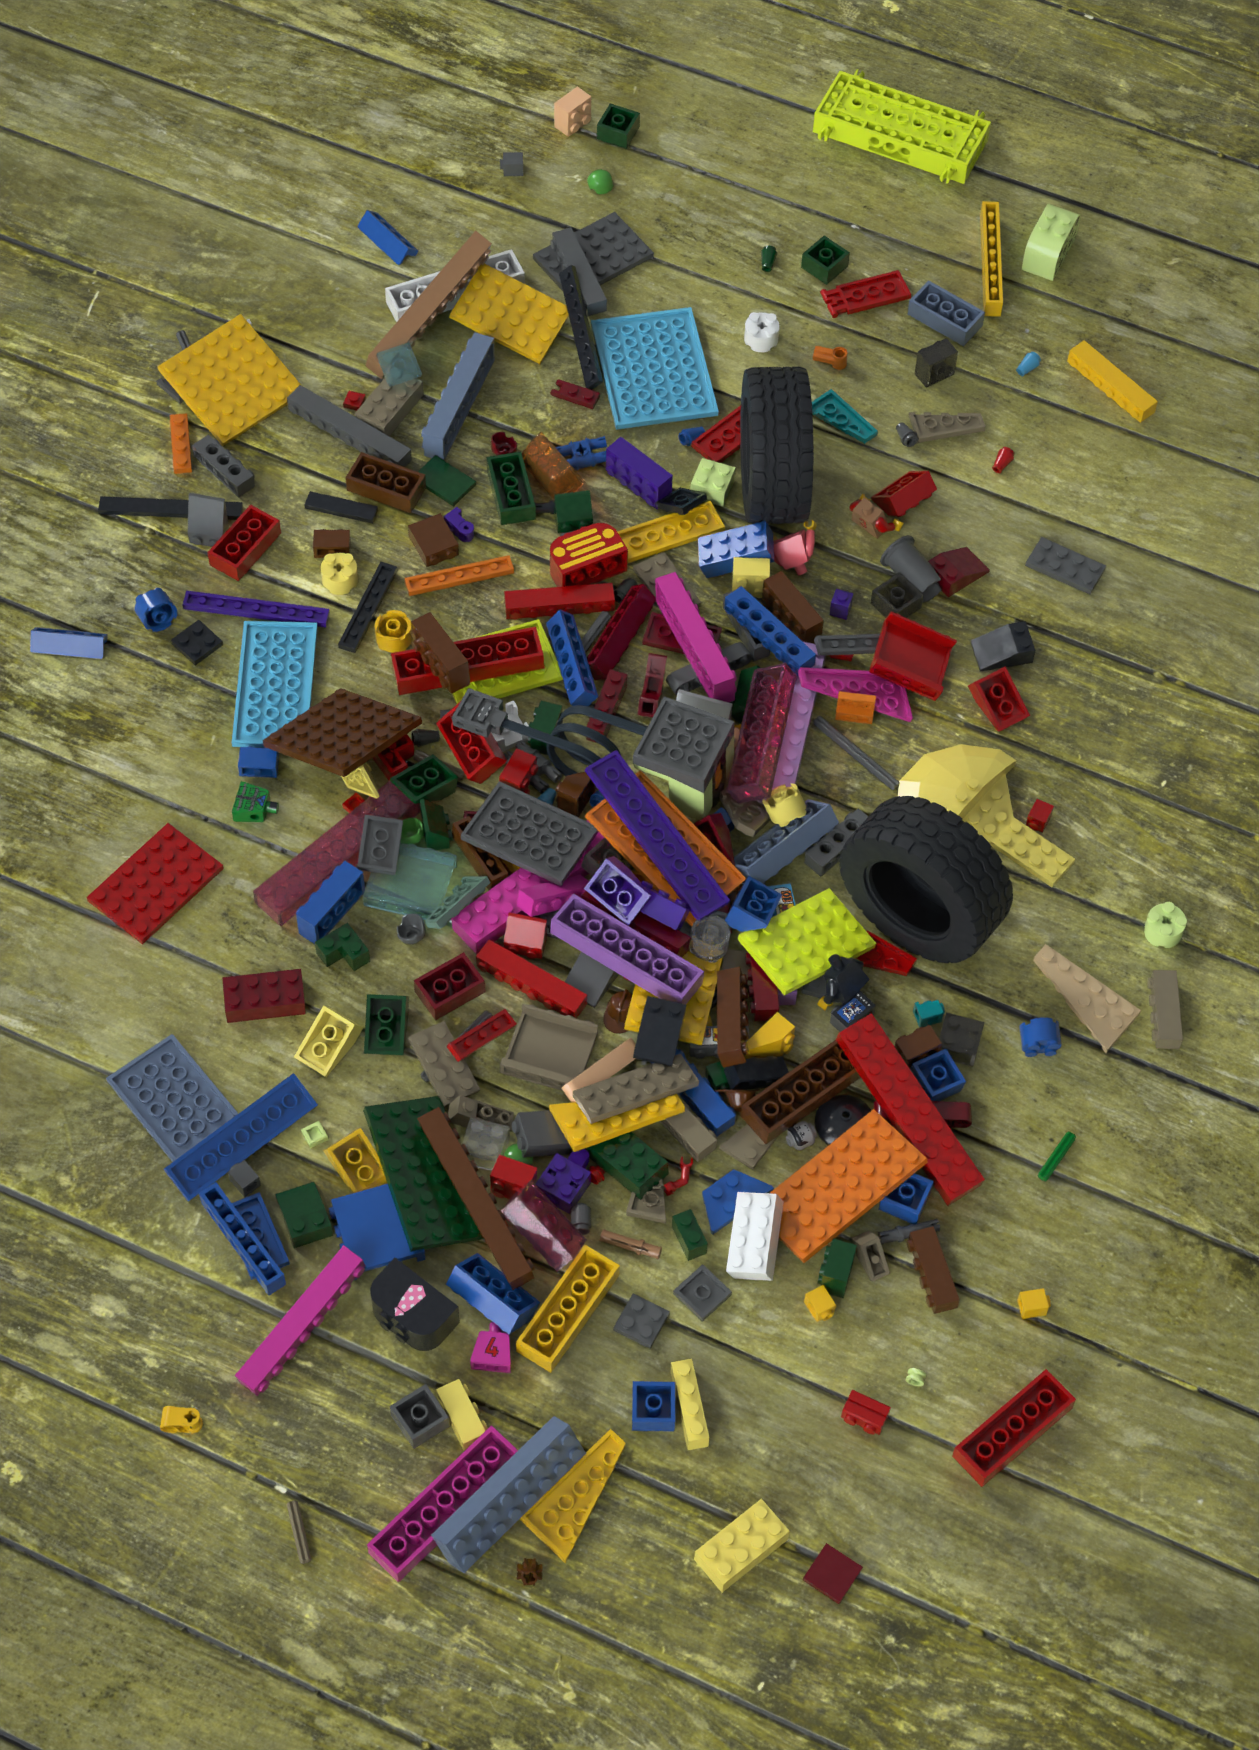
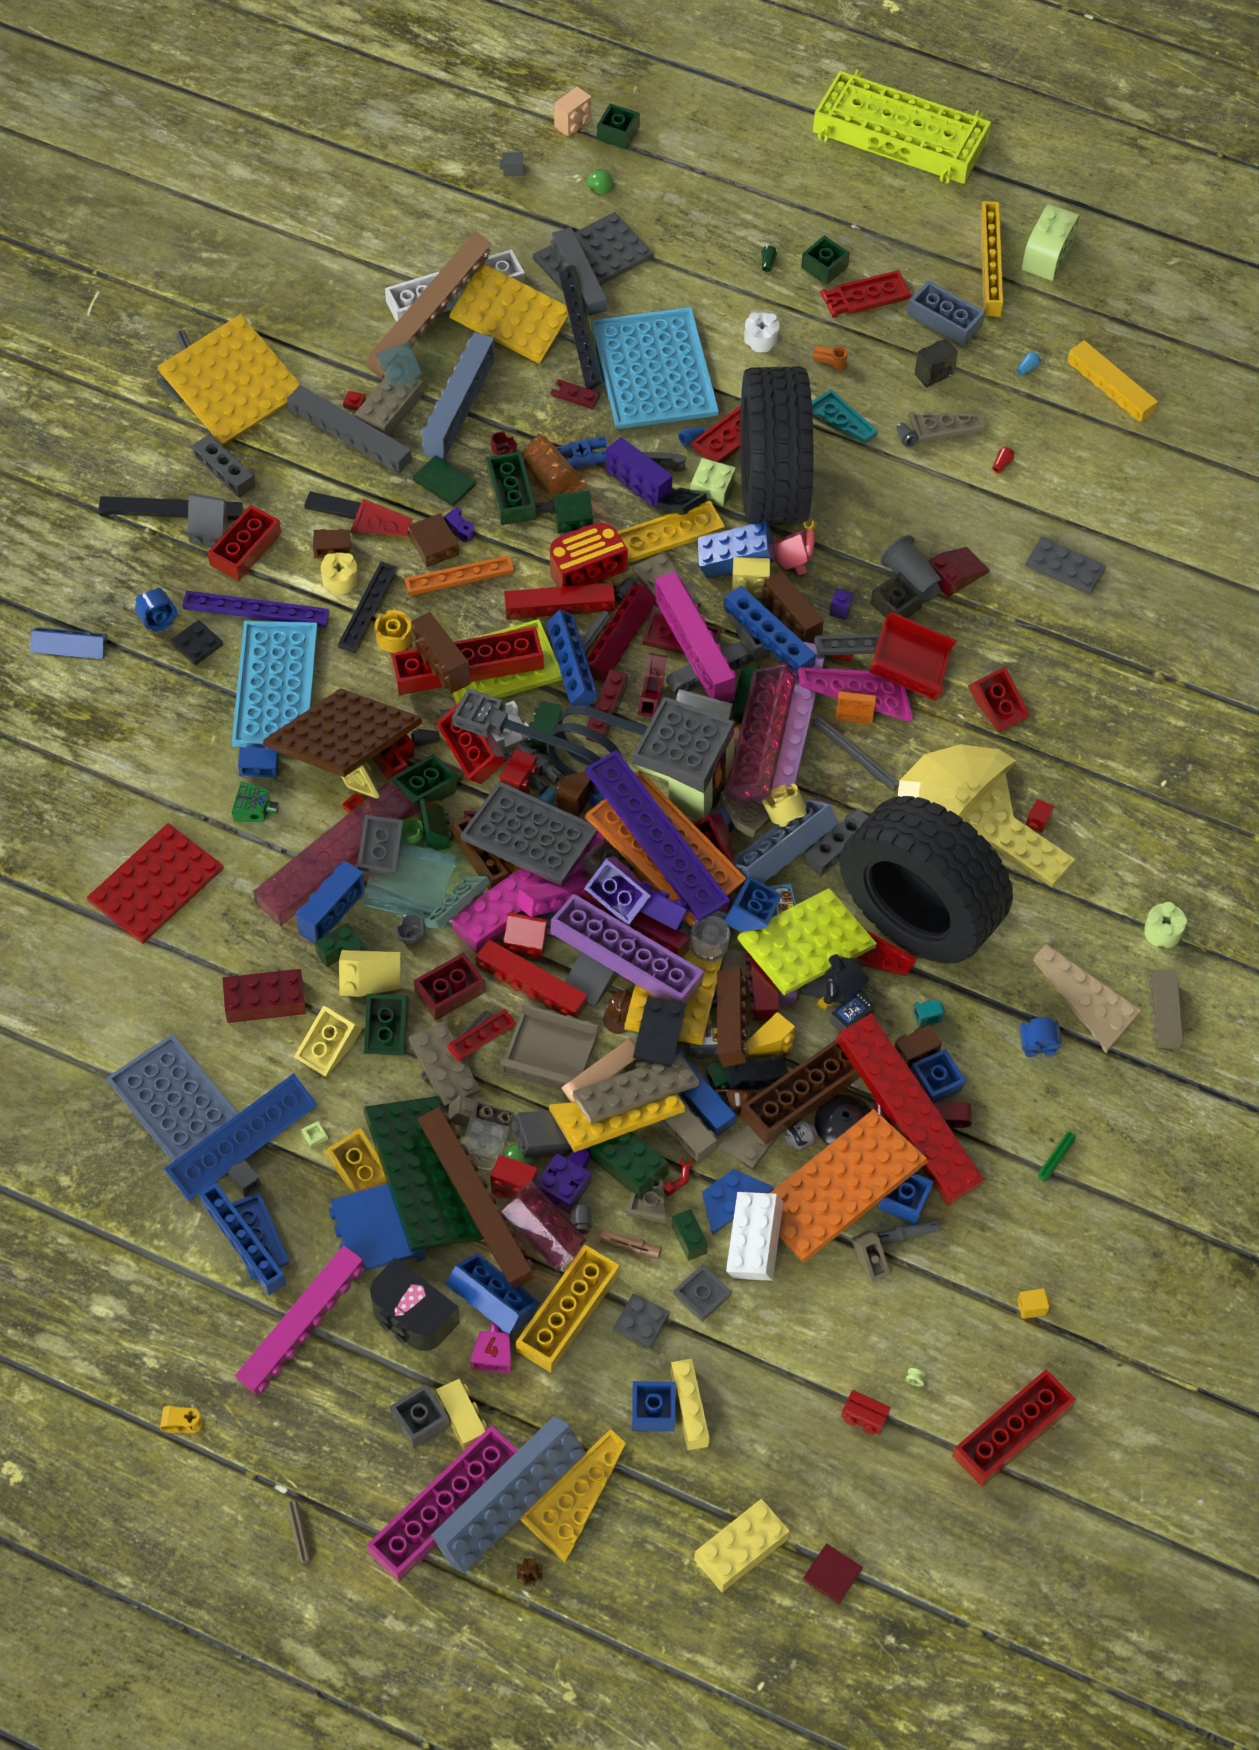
orange plate [170,413,192,474] -> none
dark green slope [275,1182,333,1248] -> none
reddish brown brick [346,452,426,513] -> none
blue panel [357,210,418,265] -> none
red plate [589,1166,605,1185] -> none
yellow brick [804,1285,836,1322] -> none
dark green brick [817,1239,857,1299] -> none
medium nougat torso [849,494,904,539] -> none
red slope [871,471,937,517] -> none
reddish brown brick [906,1226,960,1314] -> none
clear smoke brick [939,1012,985,1067] -> none
black slope [970,621,1036,672] -> none
none -> light yellow slope [339,950,401,997]
none -> red wing [350,499,413,536]
none -> dark grey hinge [642,452,686,472]

